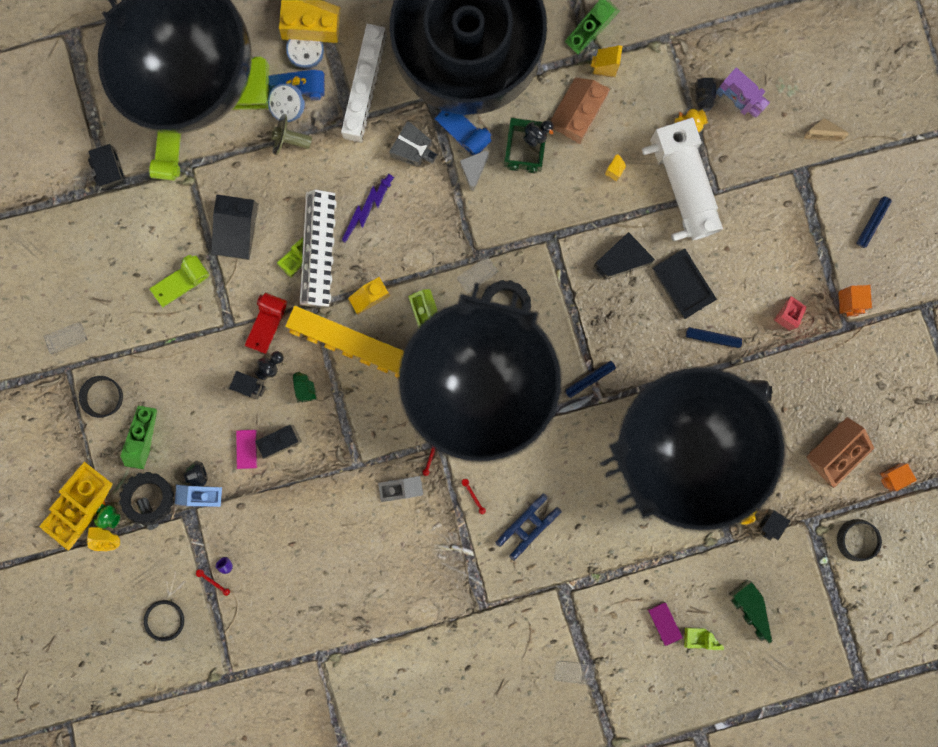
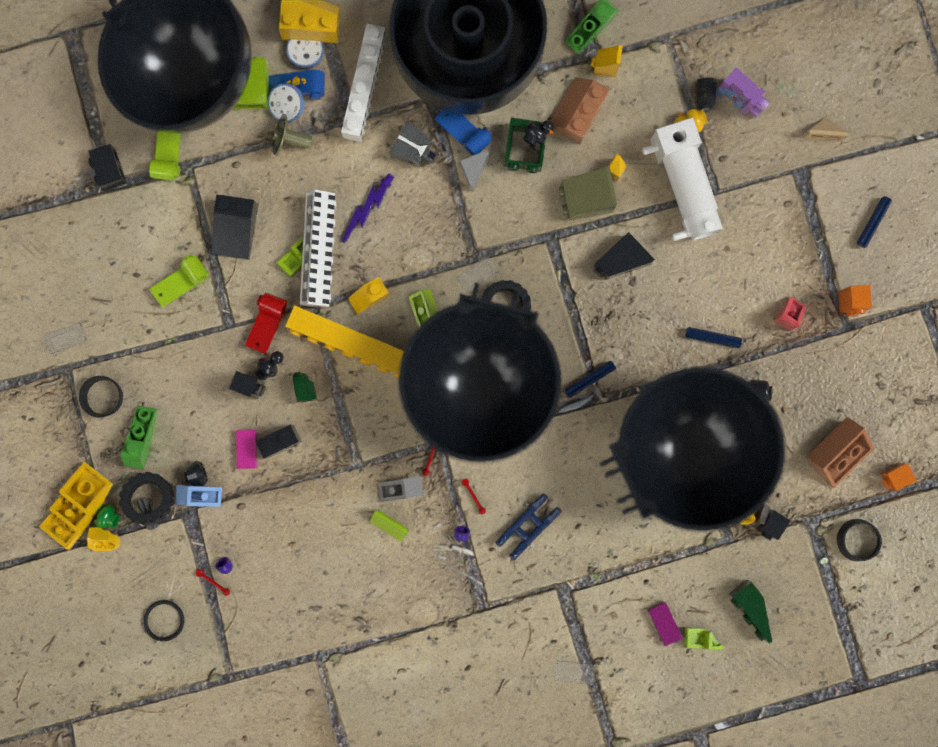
black piece [652,248,717,320] -> none
none -> lime slope [370,510,409,541]
none -> dark purple hinge [454,526,470,542]
none -> olive slope [558,167,617,221]
none -> dark brown tile [754,504,770,524]

